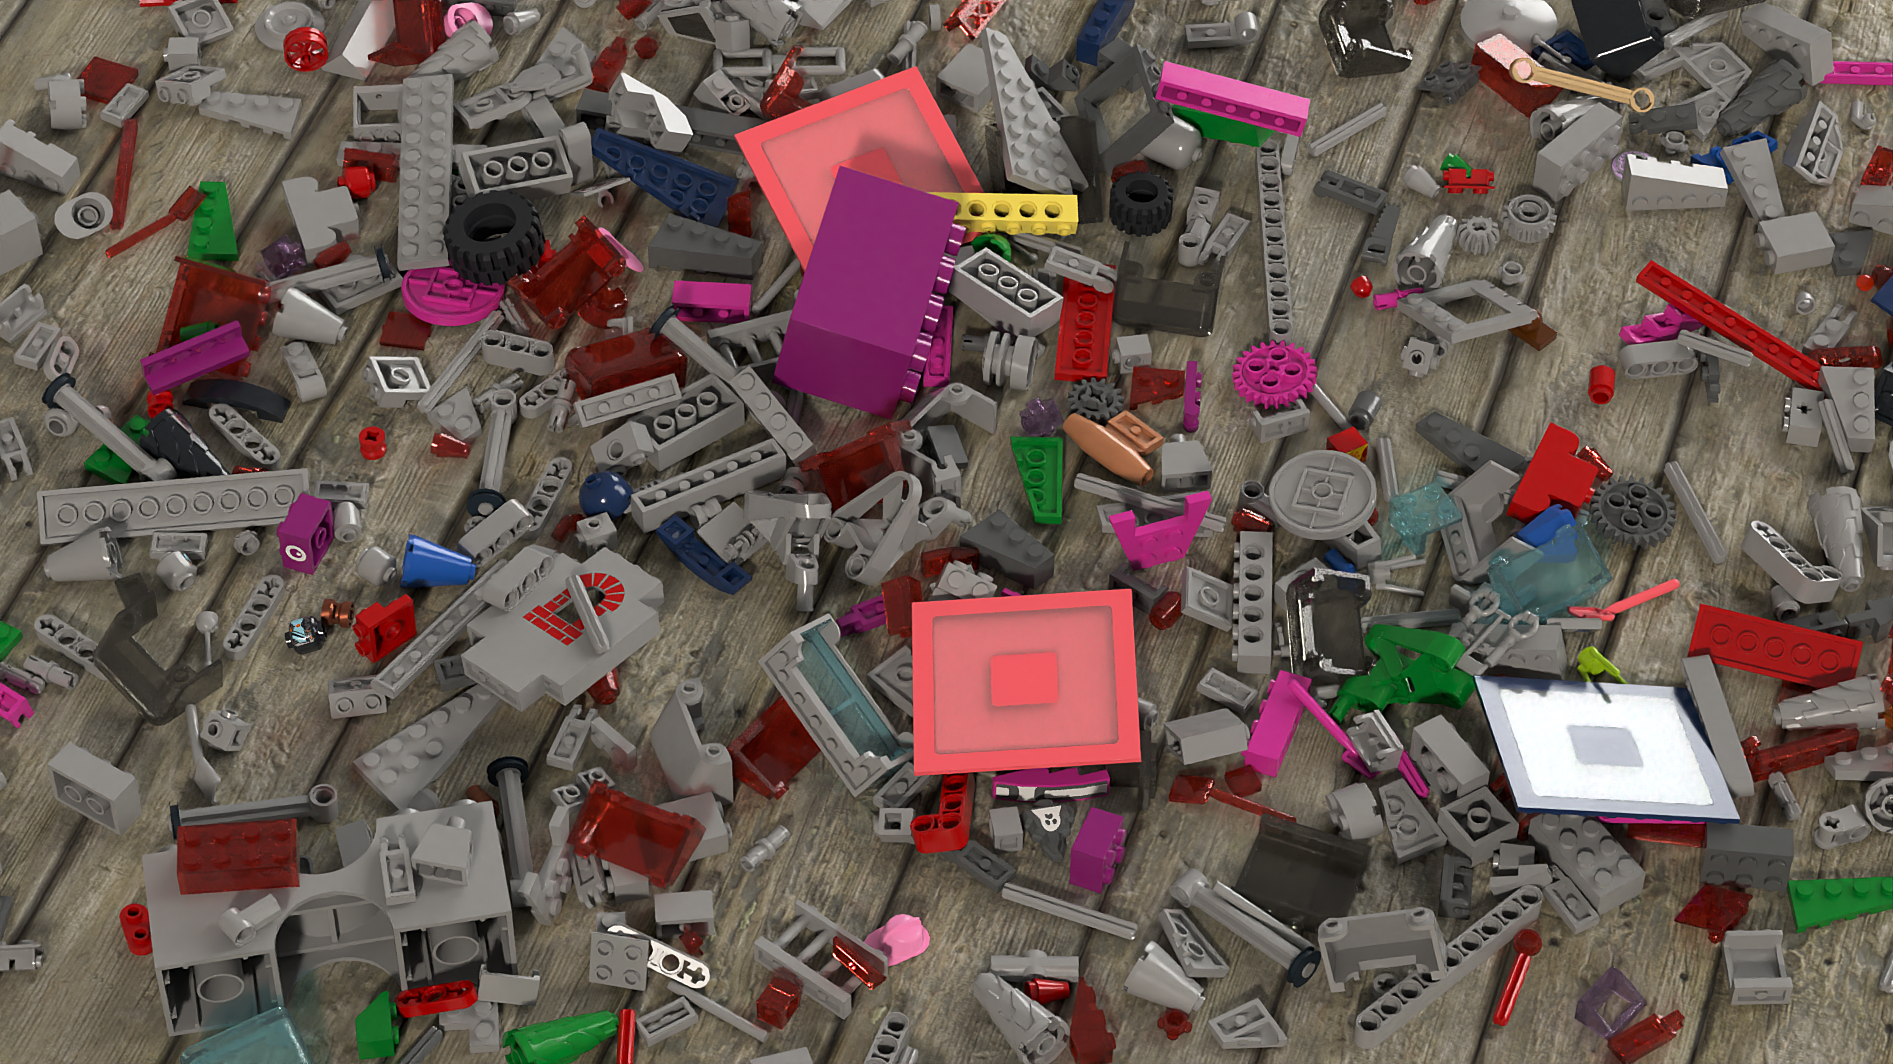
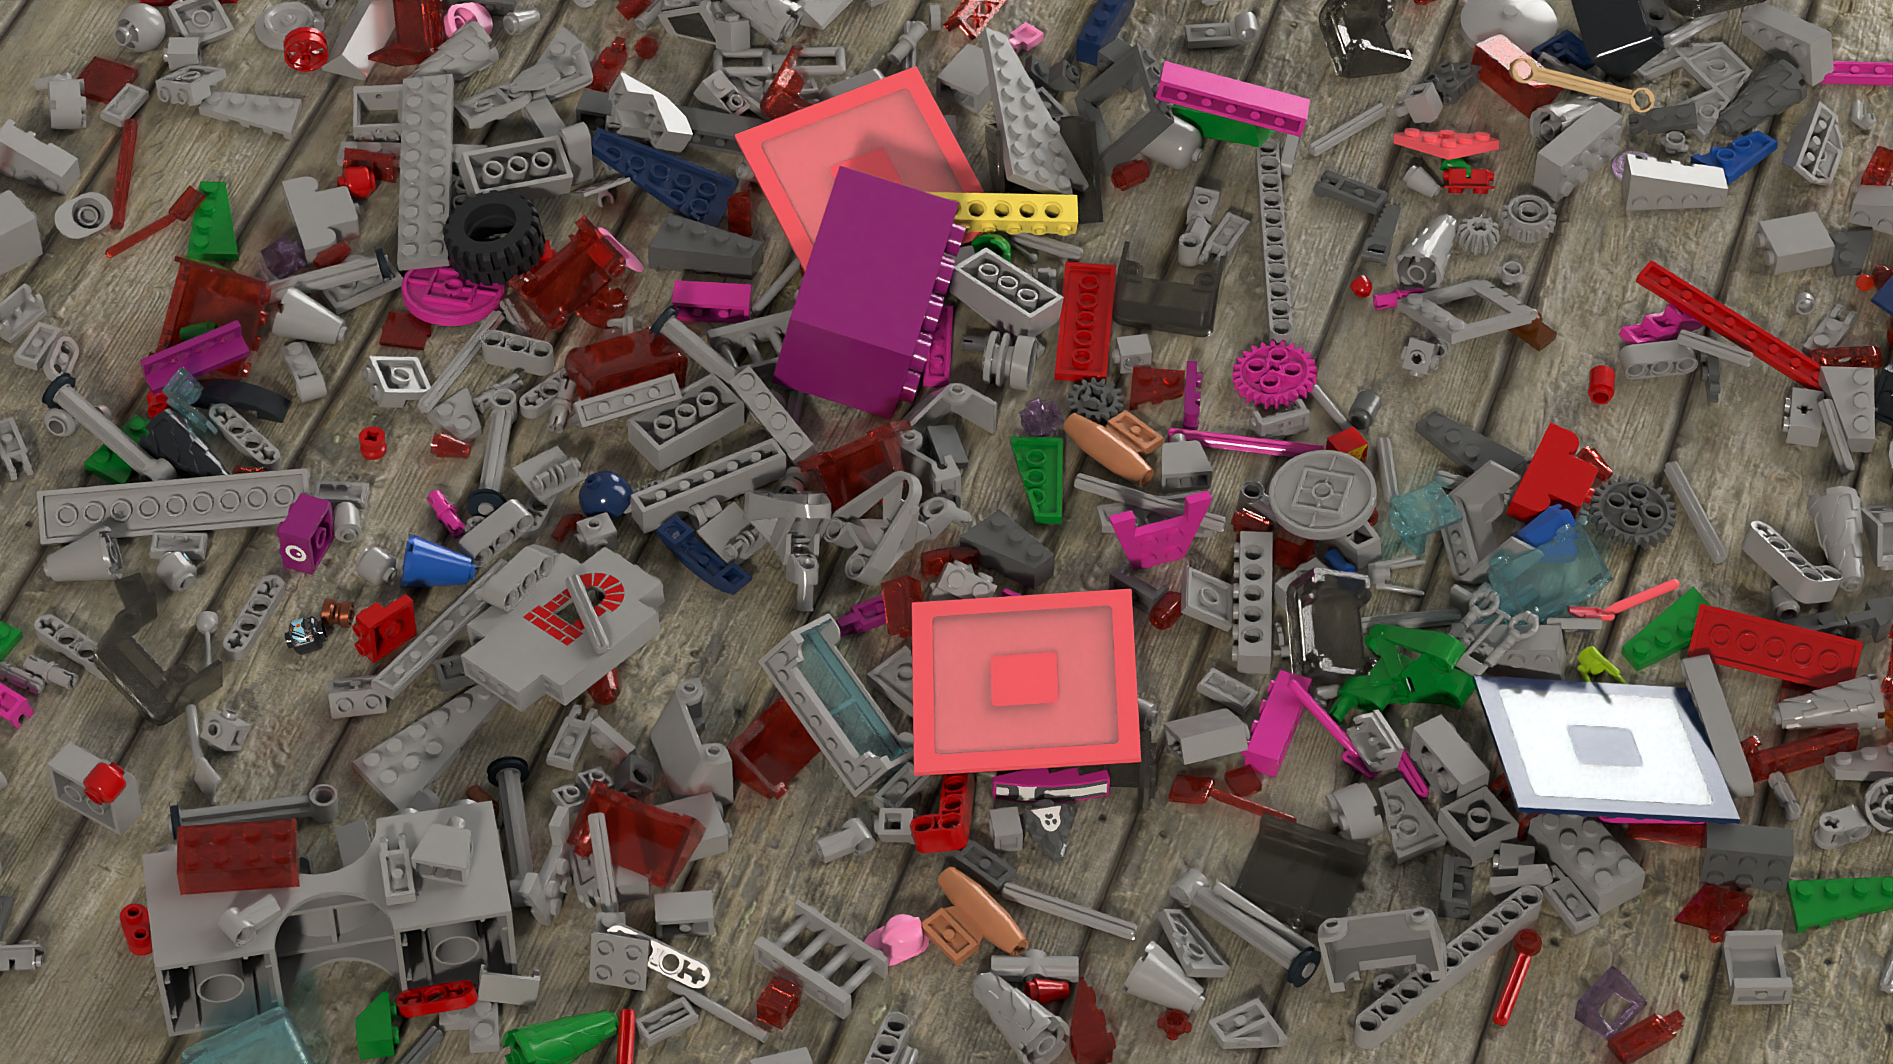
light grey plate [234,530,260,556] -> none
light grey brick [590,421,655,476] -> none
clear red plate [679,926,704,956] -> none
light grey pin [740,825,790,873] -> none
clear red slope [833,936,887,990] -> none
light grey hinge [1044,246,1118,294] -> none
magenta brick [1069,807,1127,894] -> none
black tyre [1109,171,1173,237] -> none
light grey hinge [1531,35,1572,66] -> none
light grey wing [1720,138,1785,225] -> none
none -> red head [83,762,126,805]
none -> light grey brick [113,3,166,52]
none -> clear light blue bracket [162,366,218,435]
none -> dark pink pin [427,490,466,538]
none -> light grey hinge [512,446,586,502]
none -> light grey axle [588,812,619,913]
none -> dark grey brick [614,754,654,804]
none -> light grey piece [814,818,876,863]
none -> nougat plate [921,867,1028,966]
none -> bright pink plate [1009,22,1044,55]
none -> dark pink axle [1168,427,1325,458]
none -> clear red bracket [1272,537,1316,571]
none -> light grey brick [1393,82,1443,124]
none -> coral plate [1393,128,1500,160]
none -> green wing [1621,586,1711,672]

